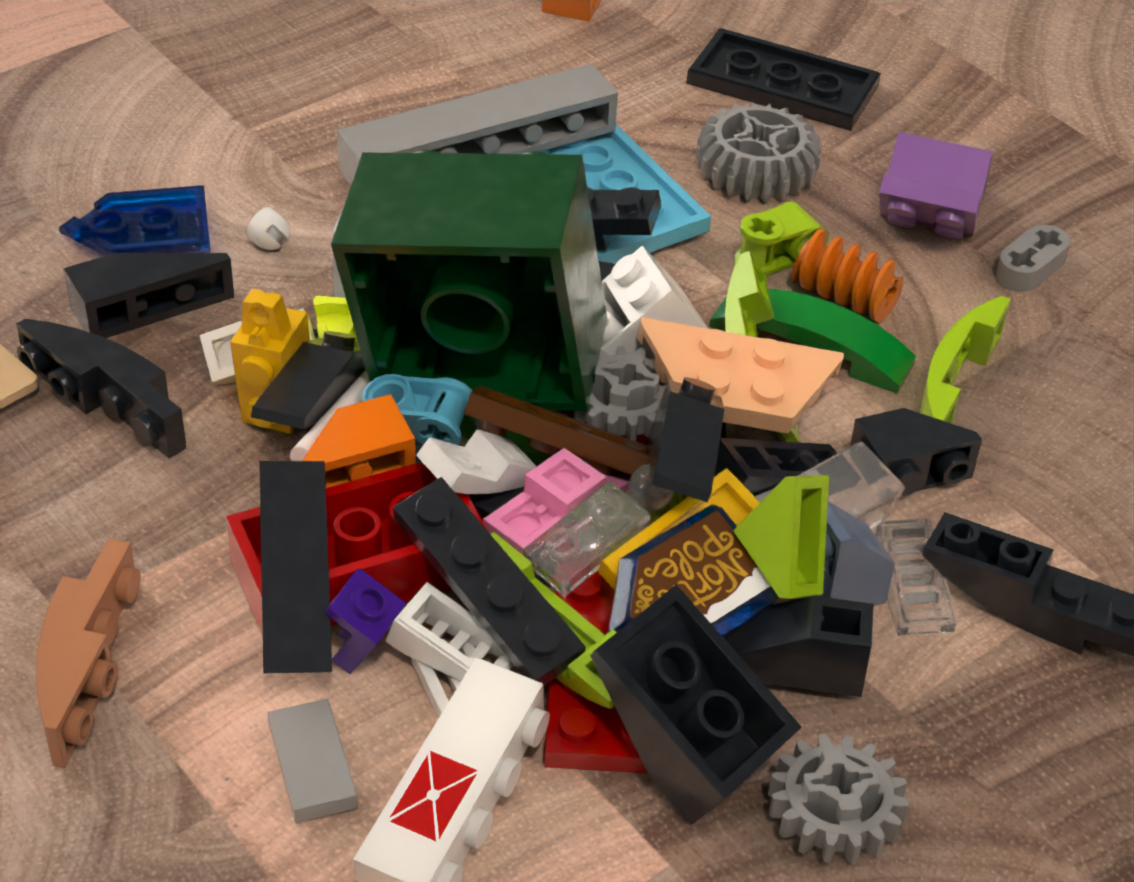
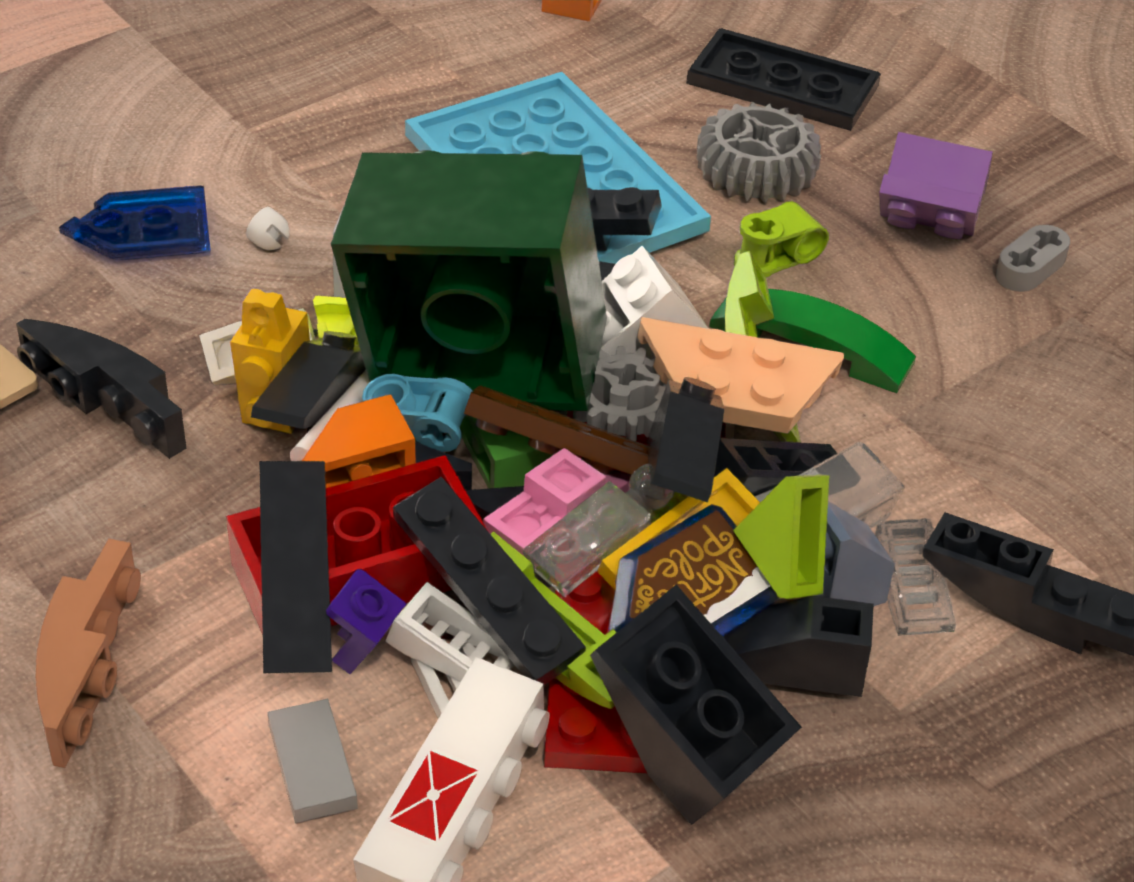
black slope [63,253,234,338] -> none
light grey brick [337,64,618,186] -> none
white slope [416,429,537,494] -> none
light grey gear [768,734,909,864] -> none
orange piece [791,228,903,323] -> none
black slope [848,408,982,501] -> none
lime slope [920,296,1011,424] -> none

